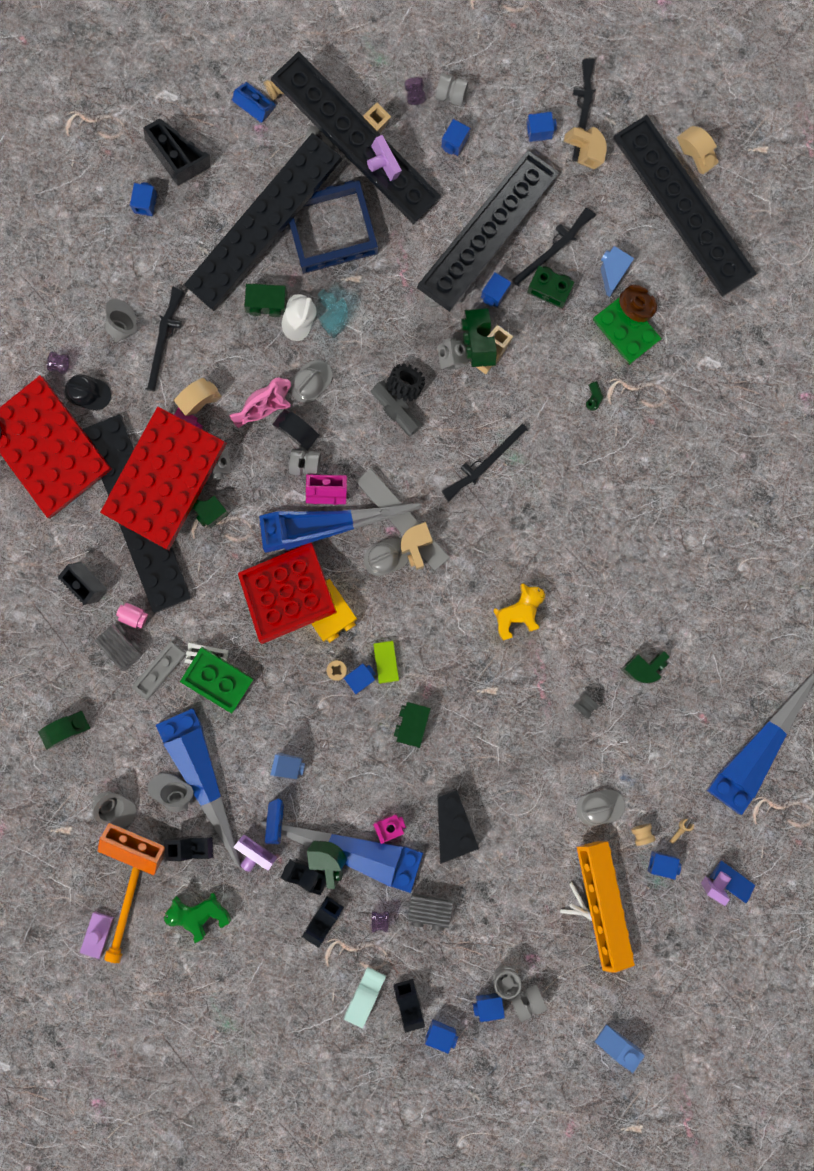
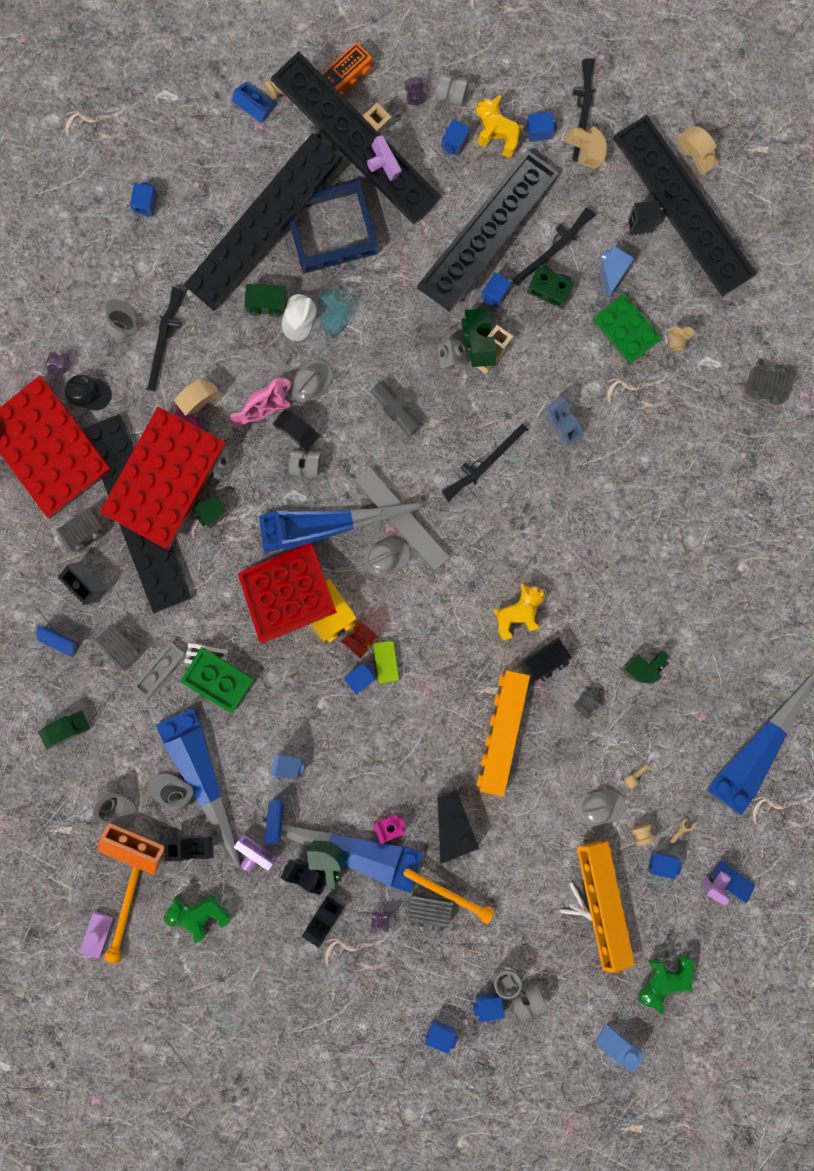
bright pink brick [116,603,148,629] -> none
black wedge [143,118,210,186] -> none
dark pink brick [306,474,347,505] -> none
tan wheel [326,660,348,681] -> none
light aqua piece [344,967,386,1029] -> none
black tyre [386,363,425,402] -> none
dark green brick [393,702,431,748] -> none
black brick [393,979,425,1033] -> none
tan brick [401,522,433,570] -> none
dark green arm [586,381,603,411] -> none
reddish brown tile [619,285,657,322] -> none
none -> blue slope [37,626,80,657]
none -> flat silver brick [56,508,107,552]
none -> orange brick [322,42,373,97]
none -> clear red wheel [341,621,379,659]
none -> light orange piece [403,869,495,924]
none -> yellow animal [476,95,524,158]
none -> light orange brick [476,670,530,797]
none -> black brick [523,638,572,681]
none -> sand blue brick [546,396,584,446]
none -> tan hand [624,764,649,788]
none -> black brick [628,200,663,236]
none -> green animal [638,956,694,1014]
none -> tan plate [668,326,694,351]
none -> flat silver brick [744,367,793,405]

